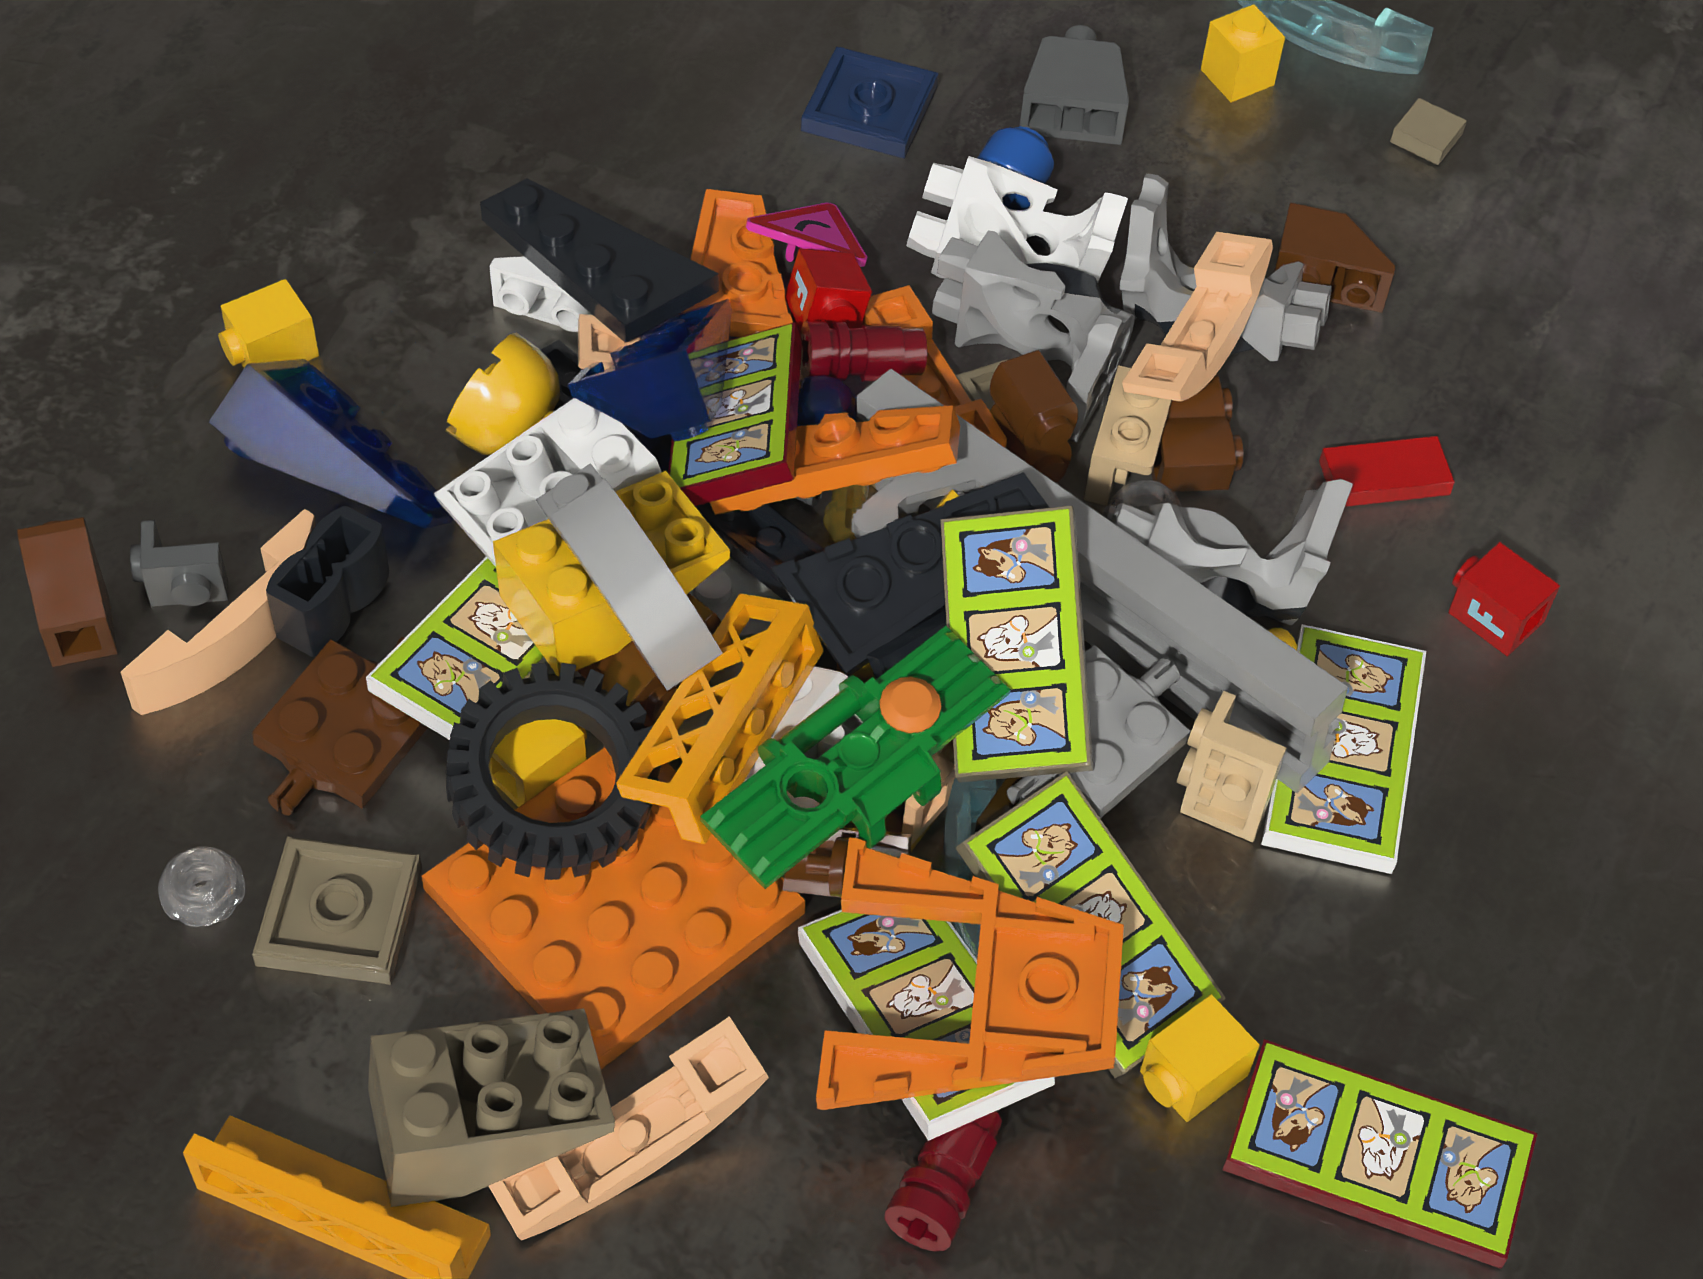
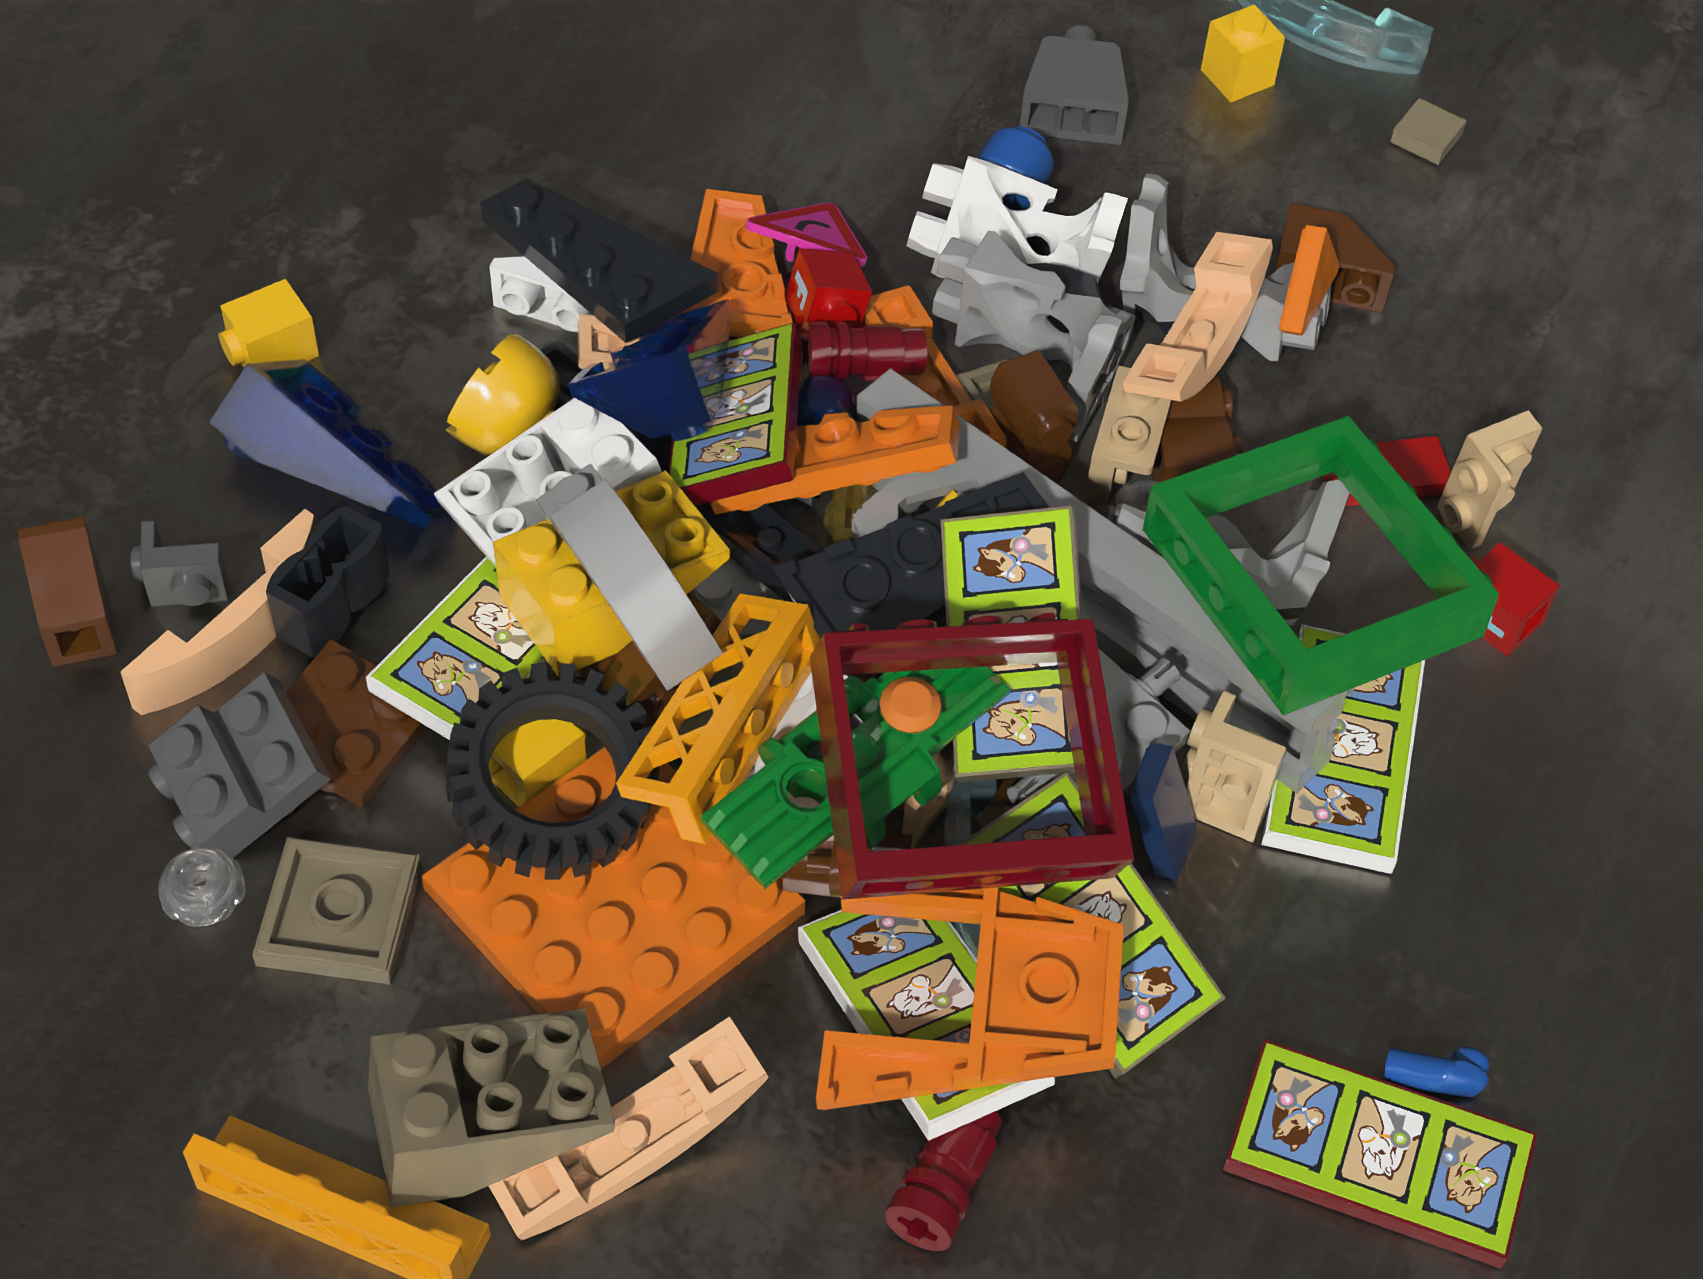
dark blue tile [801,46,938,159] -> none
yellow brick [1140,994,1260,1122] -> none
none -> dark grey plate [148,672,332,860]
none -> dark red window [810,612,1134,900]
none -> dark blue tile [1129,743,1197,880]
none -> green window [1142,416,1499,716]
none -> orange tile [1279,225,1340,336]
none -> blue arm [1385,1046,1490,1097]
none -> tan bracket [1437,410,1543,550]

